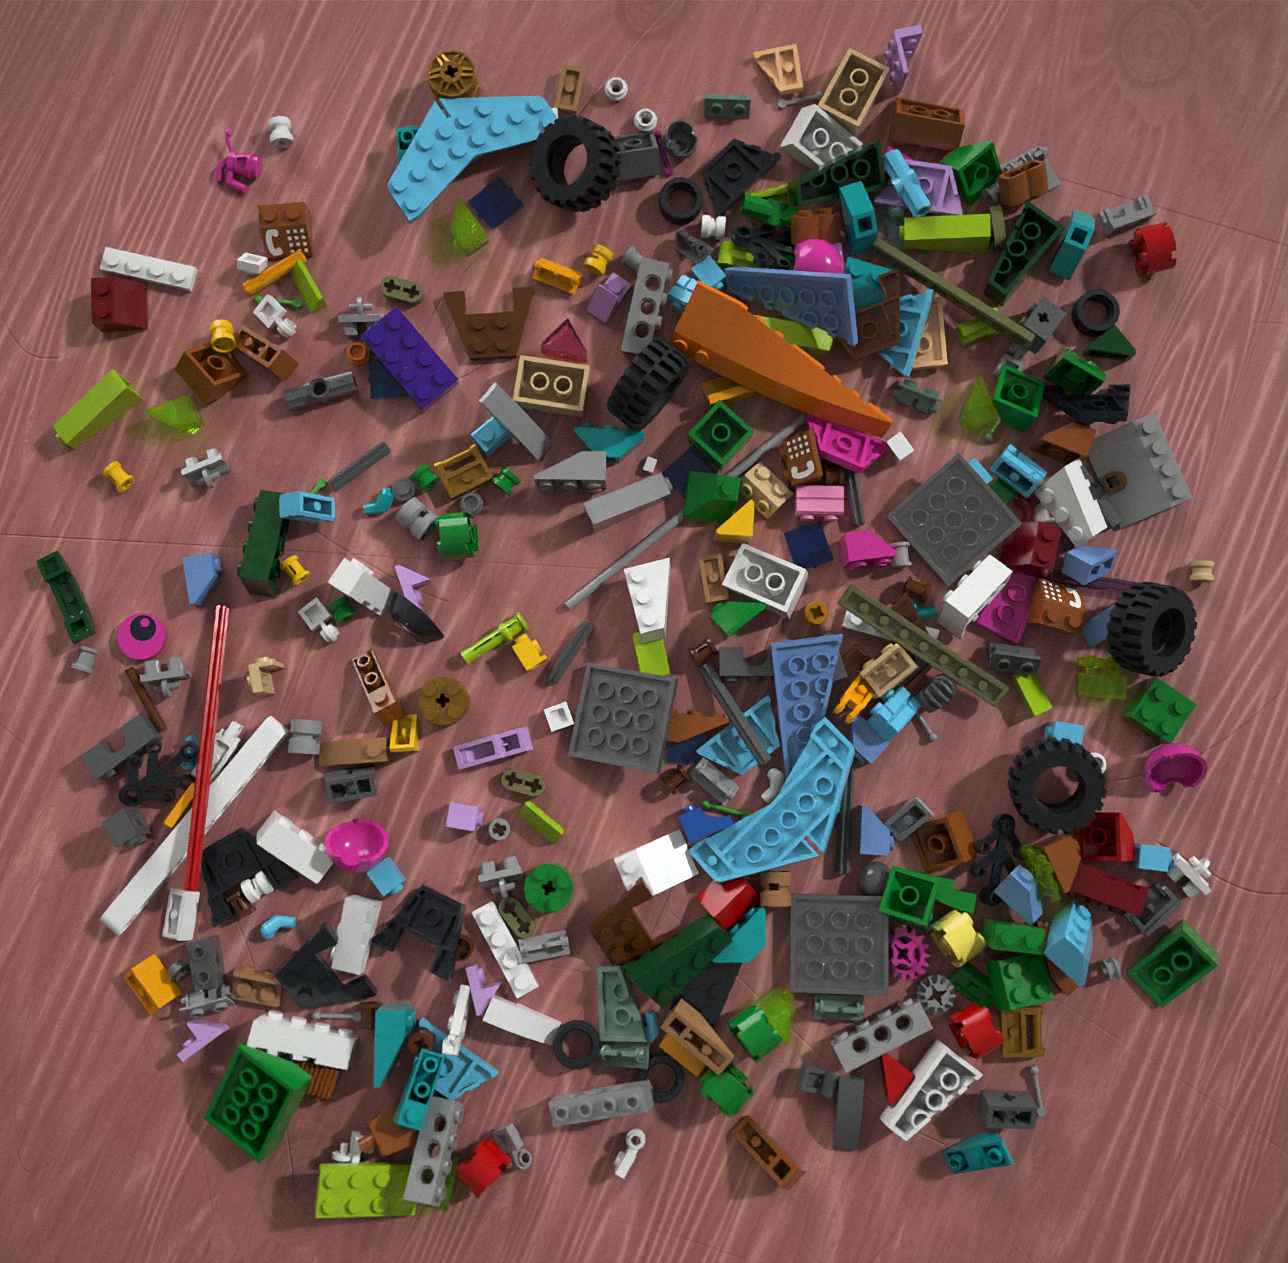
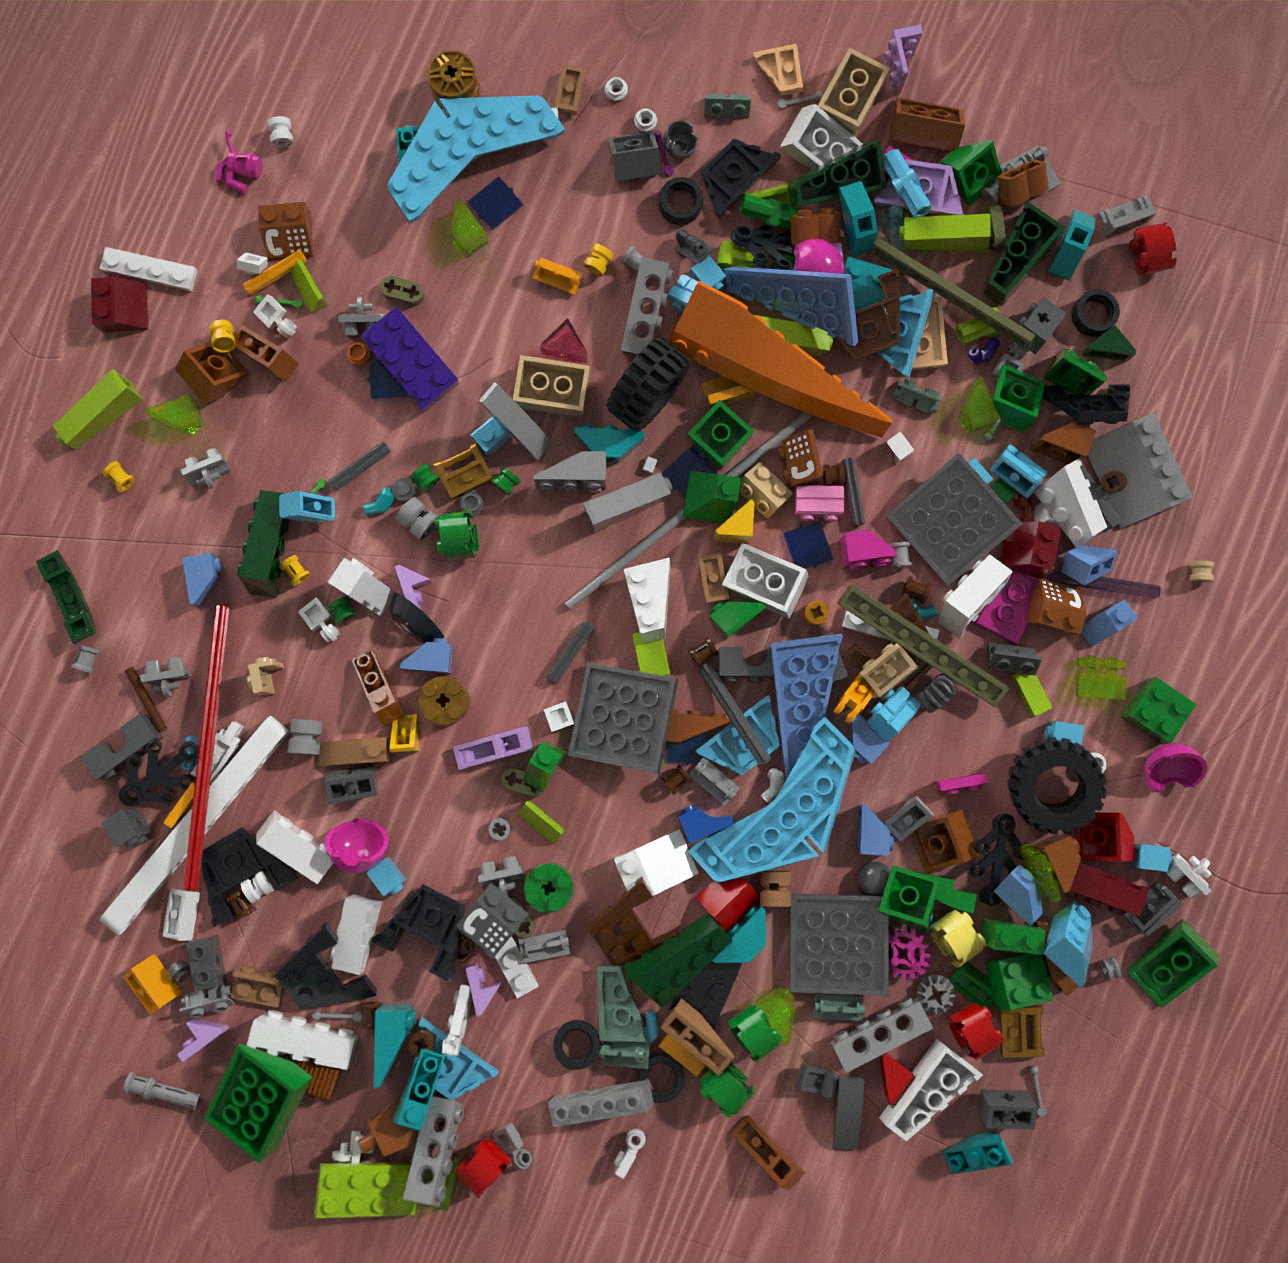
dark pink tile [118,613,167,660] -> none
medium azure arm [260,915,296,940] -> none
dark grey piece [284,371,358,411] -> none
reddish brown wing [443,286,534,361] -> none
lavender brick [446,802,484,831] -> none
lime pin [460,611,530,665] -> none
white slope [483,995,561,1046] -> none
yellow brick [512,634,548,672] -> none
black tyre [530,115,622,212] -> none
lavender slope [587,272,632,324] -> none
white wheel [701,215,726,240] -> none
bright green hinge [702,799,750,819] -> none
dark pink wing [805,413,890,474] -> none
dark grey axle [836,757,856,875] -> none
light grey hinge [915,711,937,742] -> none
black tyre [1106,581,1197,677] -> none
none -> light grey pin [123,1072,201,1110]
none -> medium blue slope [400,638,453,674]
none -> dark grey slope [455,883,529,959]
none -> green slope [523,740,567,792]
none -> dark pink plate [935,773,988,795]
none -> dark purple arm [968,338,1000,364]

